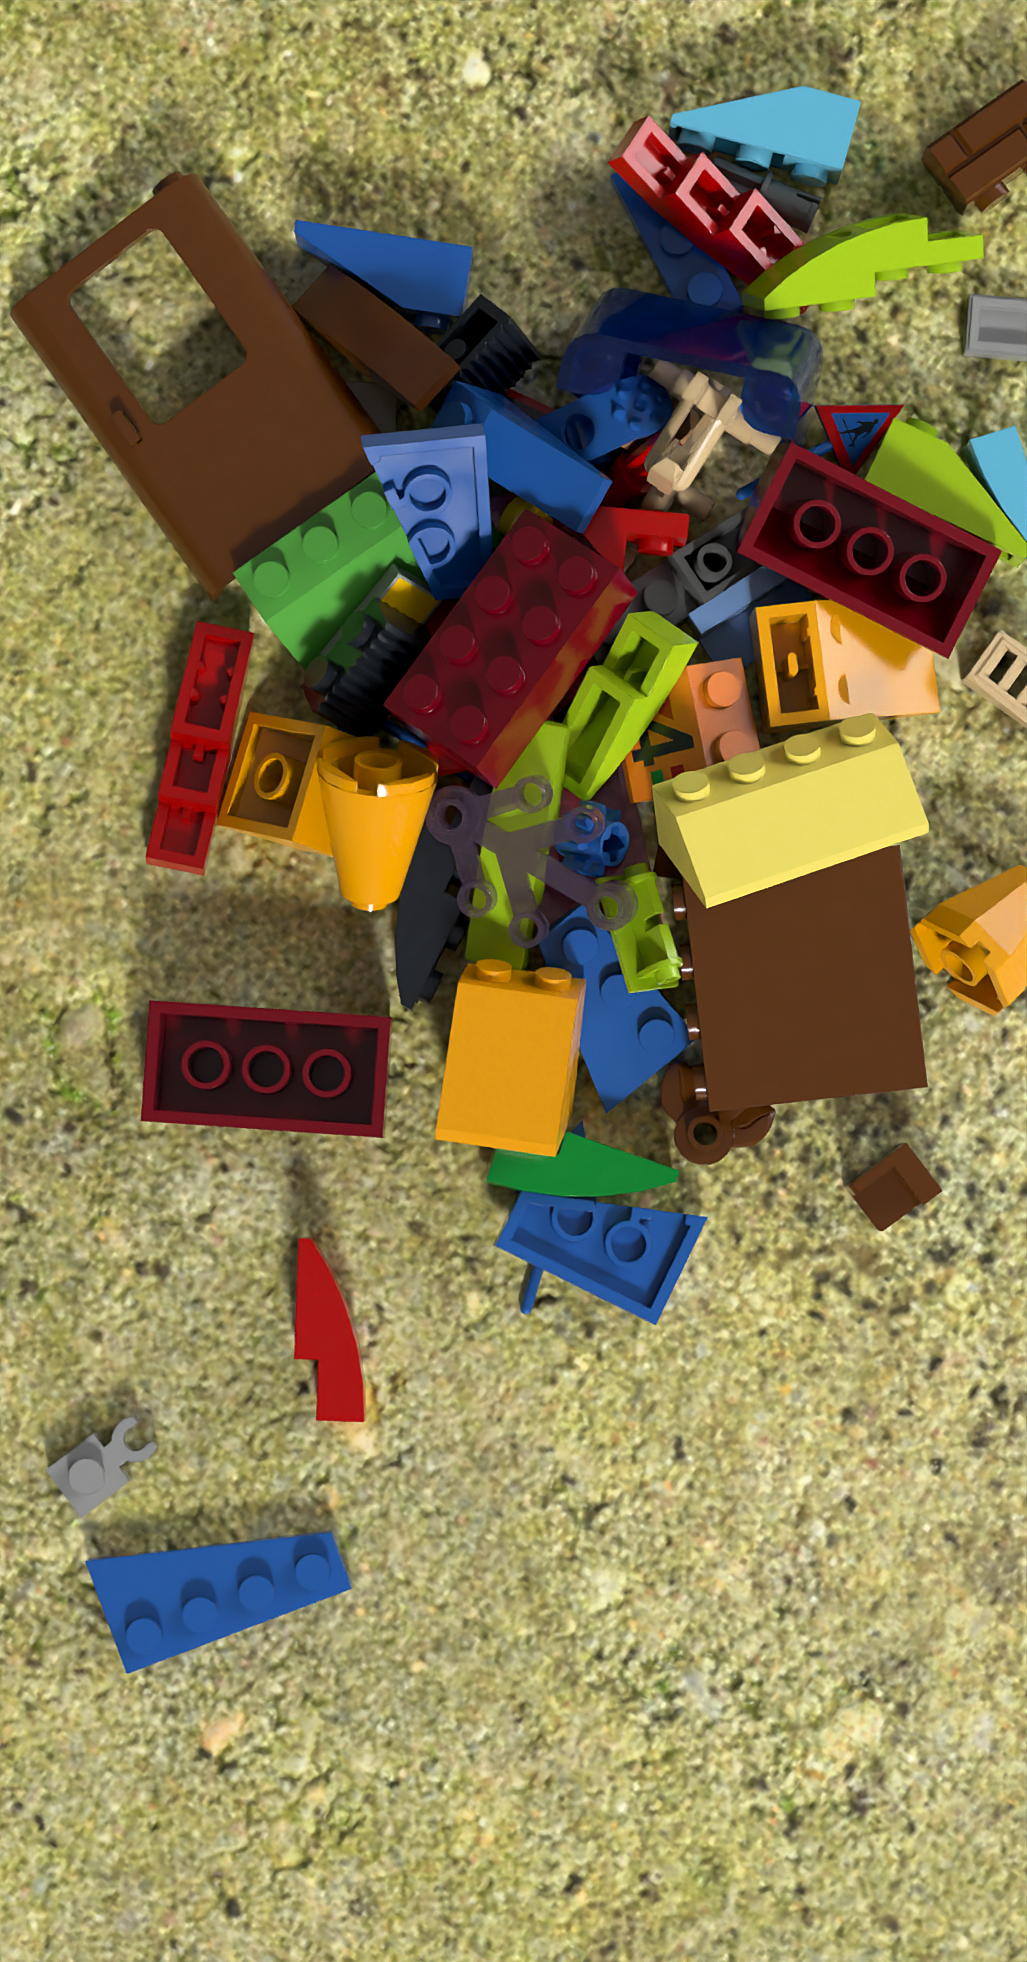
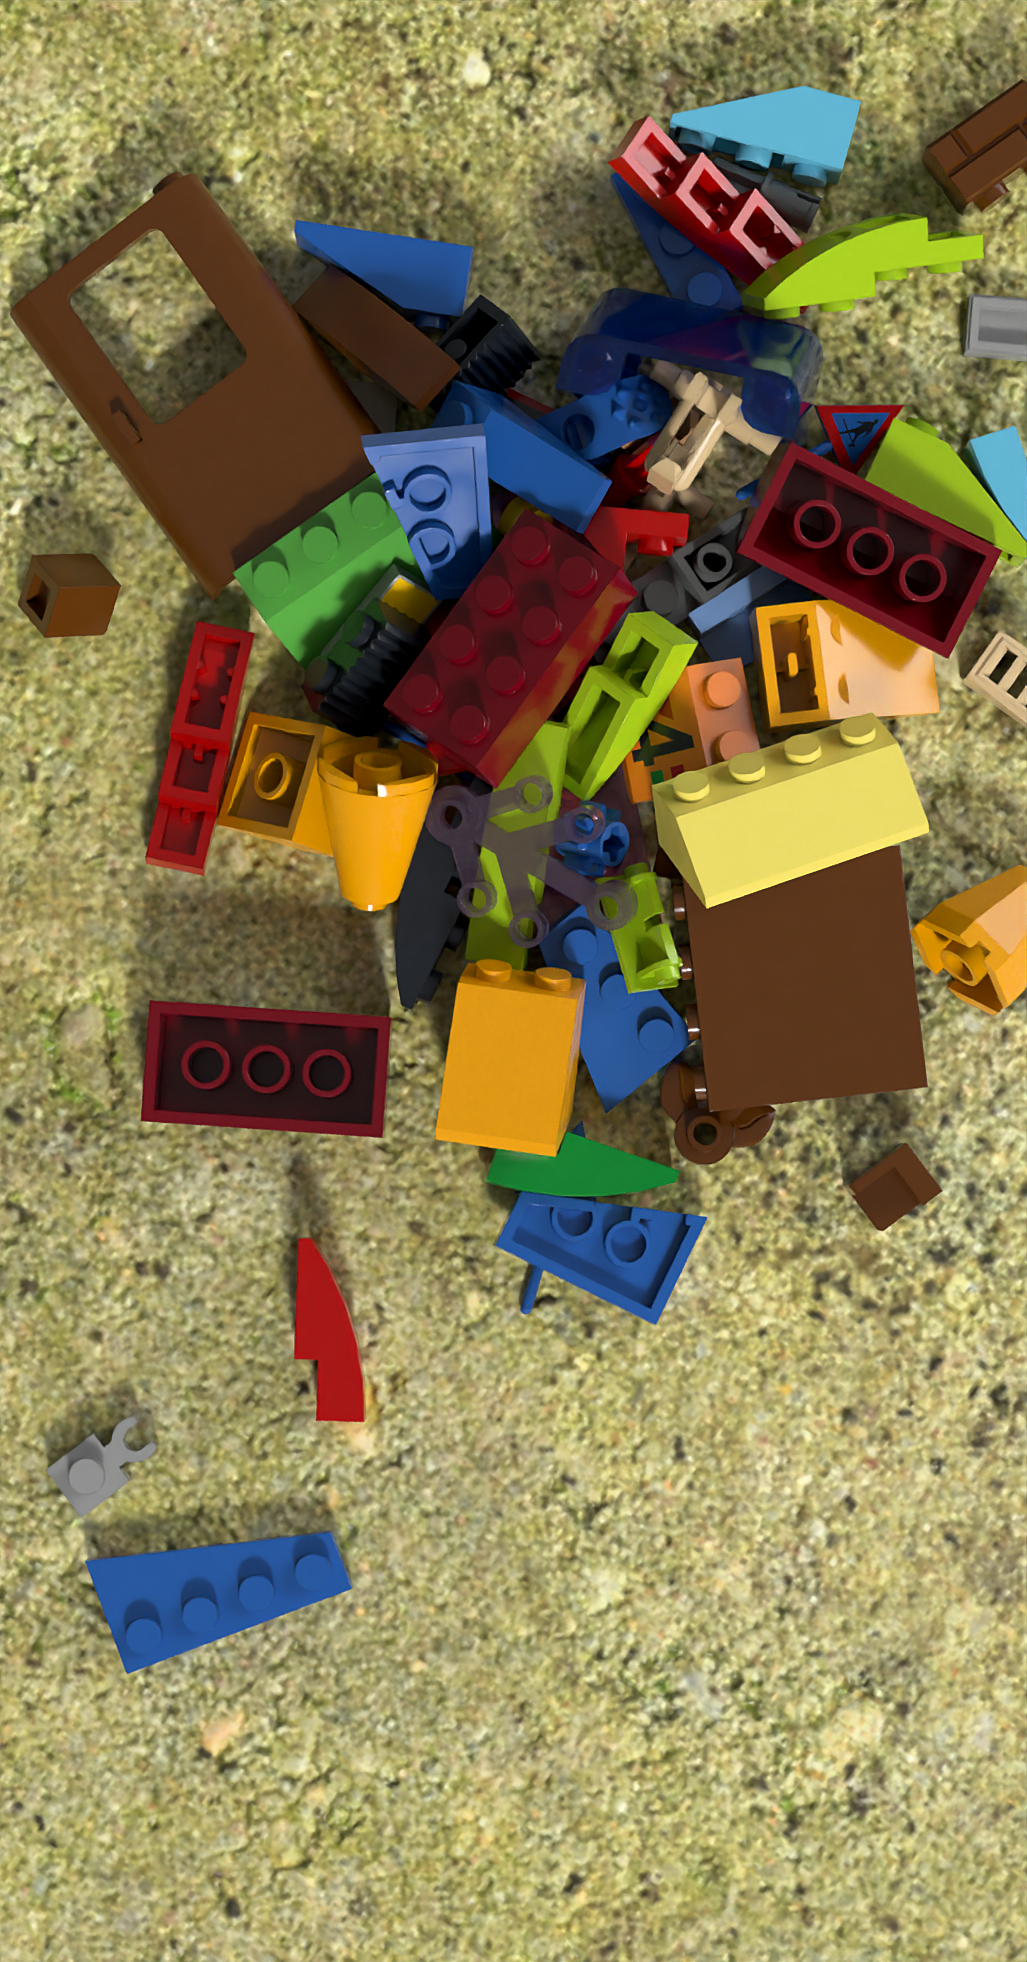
none -> reddish brown panel [18,553,121,638]

